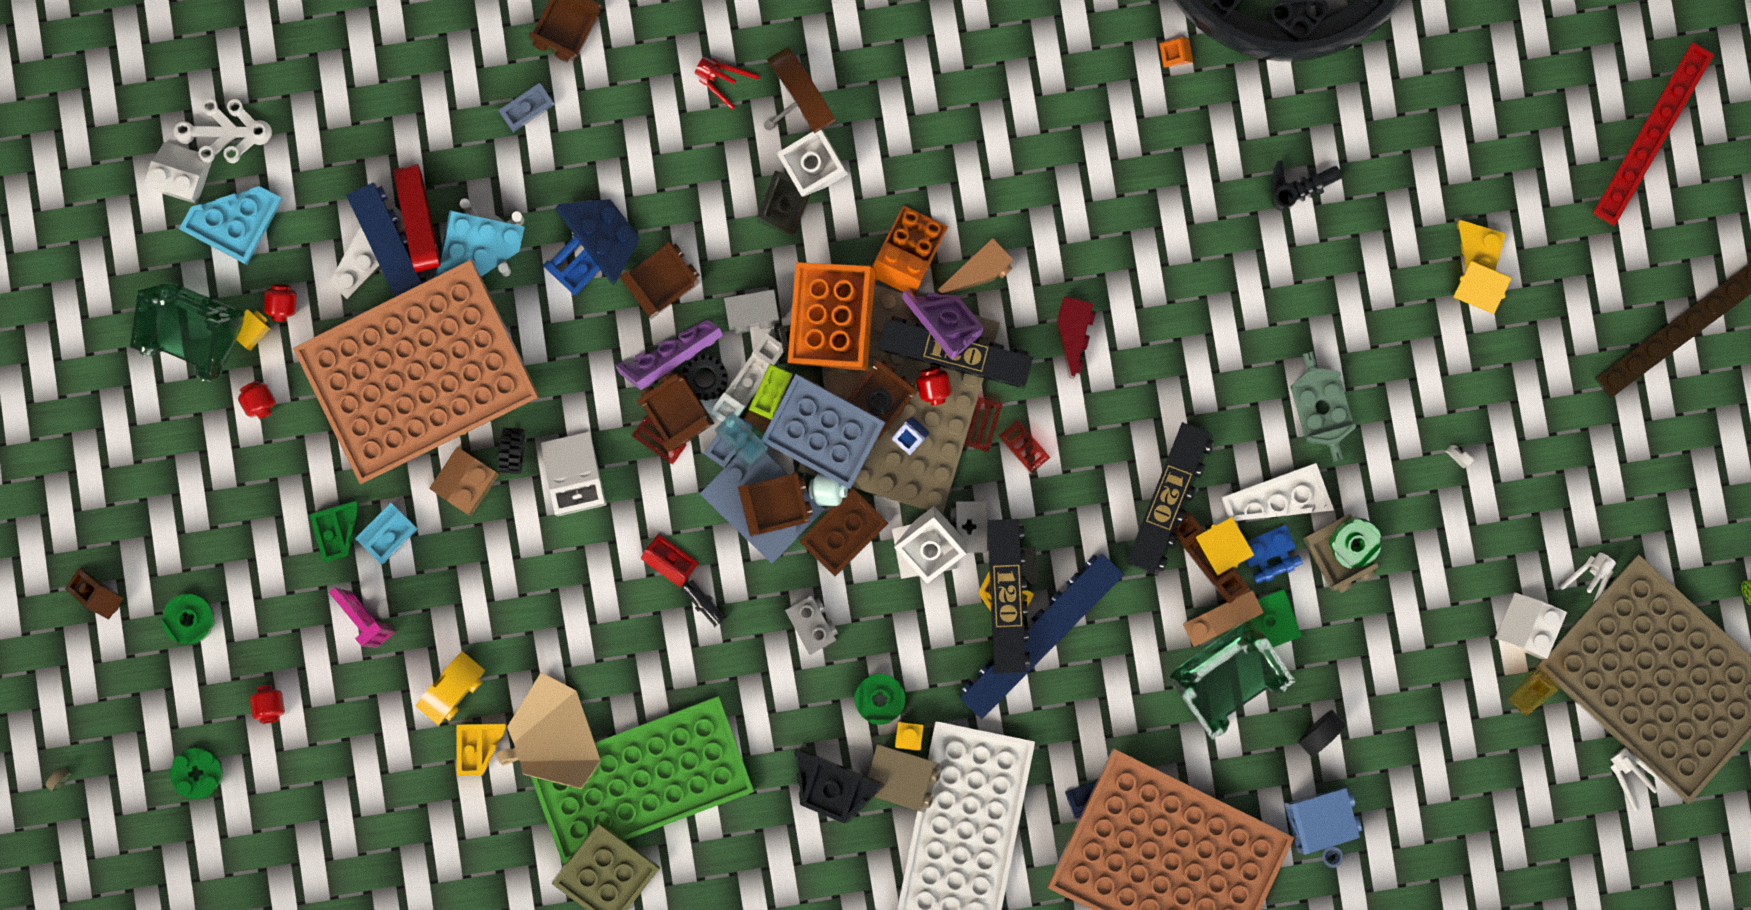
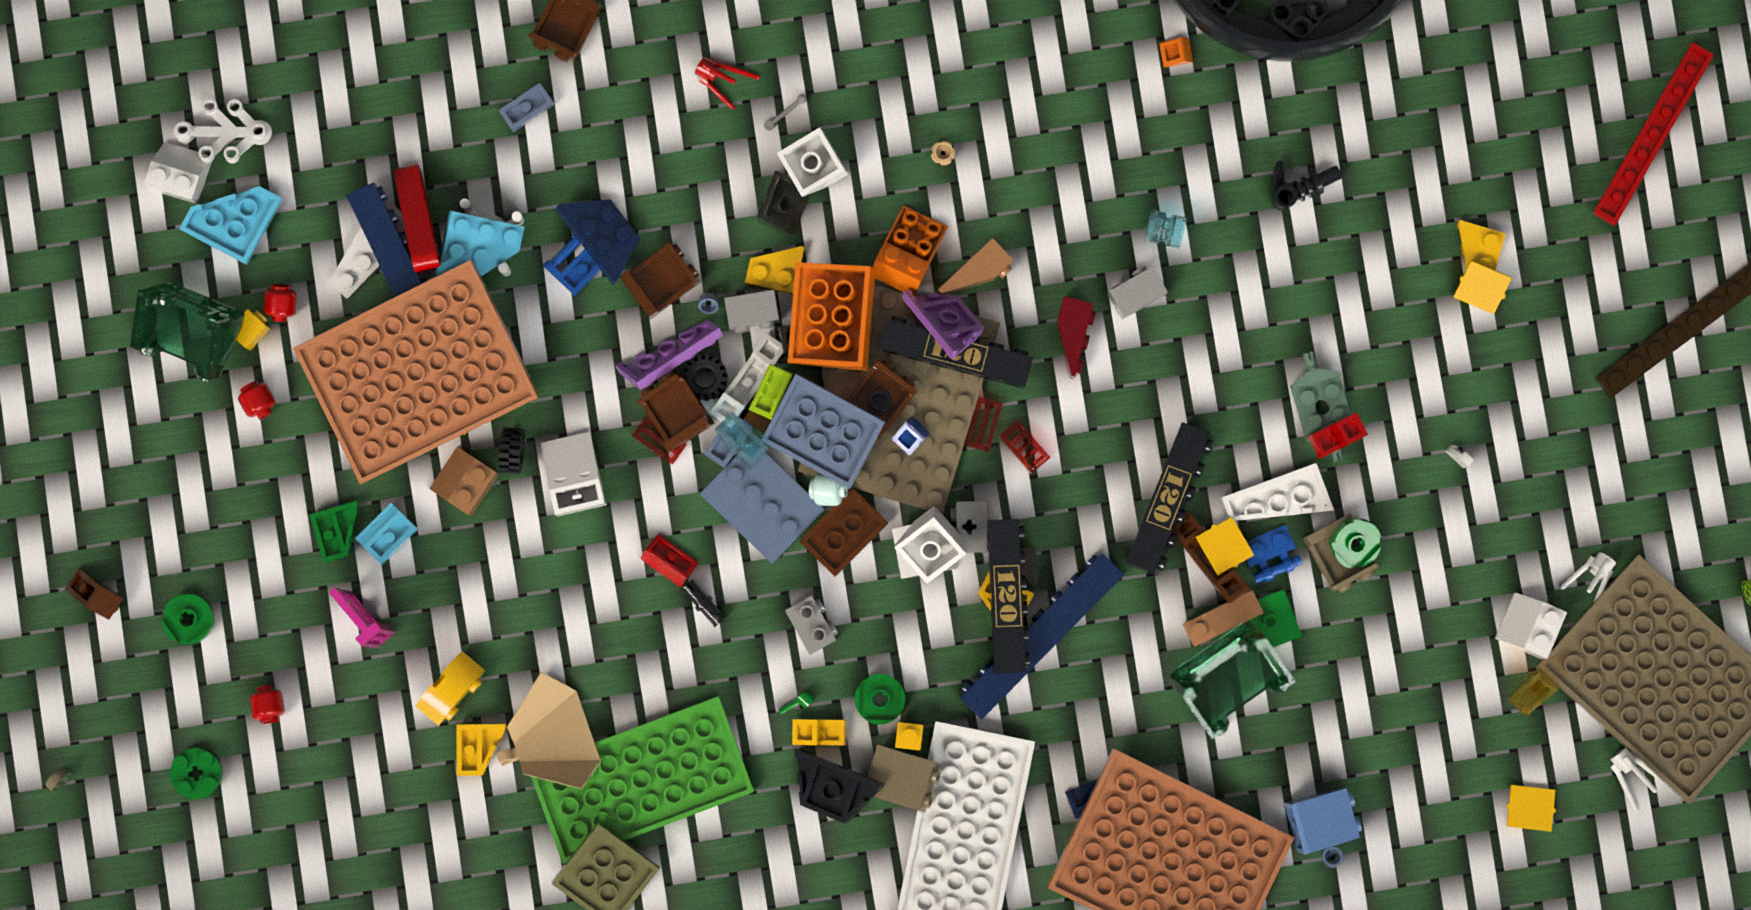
reddish brown panel [738,472,813,537] -> none
reddish brown slope [767,47,836,134] -> none
red head [916,367,952,406] -> none
black tyre [1298,710,1346,757] -> none
none -> sand blue hinge [698,292,719,314]
none -> yellow wing [745,246,805,295]
none -> green hand [779,691,815,715]
none -> yellow slope [792,719,847,746]
none -> tan plate [931,141,956,166]
none -> light grey brick [1107,266,1168,320]
none -> clear light blue wheel [1144,209,1187,249]
none -> red slope [1308,412,1368,459]
none -> yellow piece [1506,785,1556,832]

